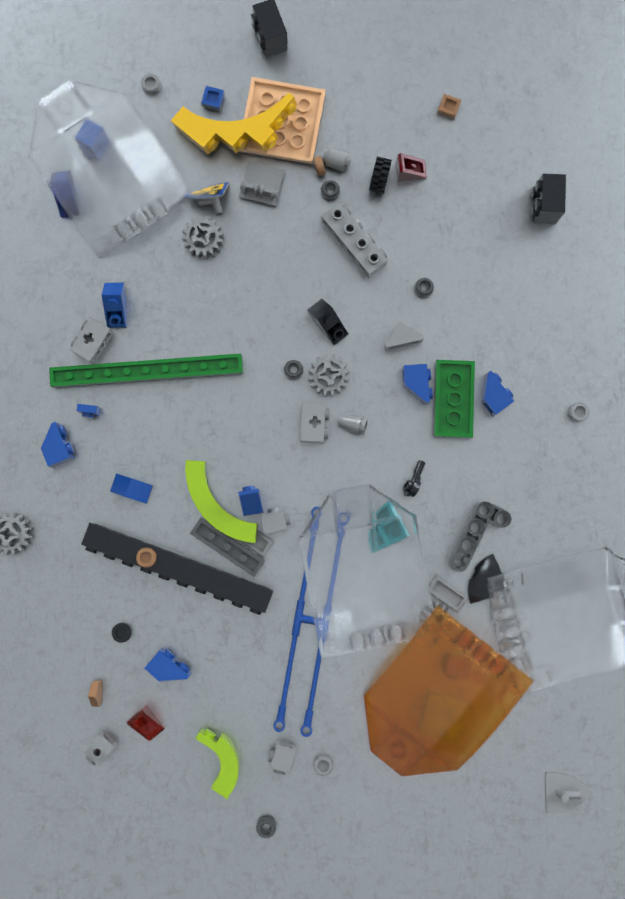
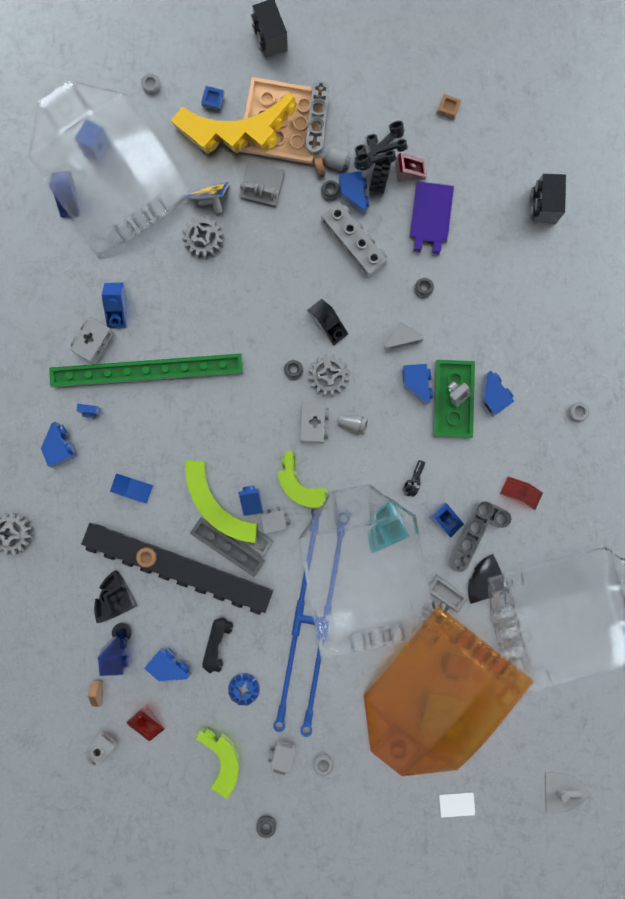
none -> black brick [94,570,136,623]
none -> clear blue slope [98,630,129,676]
none -> black piece [202,618,233,673]
none -> blue gear [228,674,259,706]
none -> lime arch [278,451,328,510]
none -> light grey beam [306,80,329,155]
none -> blue slope [339,171,369,215]
none -> black plant [354,121,408,171]
none -> dark purple tile [409,181,454,255]
none -> blue slope [429,502,464,537]
none -> white sticker [439,792,475,818]
none -> light grey tile [448,381,471,407]
none -> clear red slope [500,476,543,510]

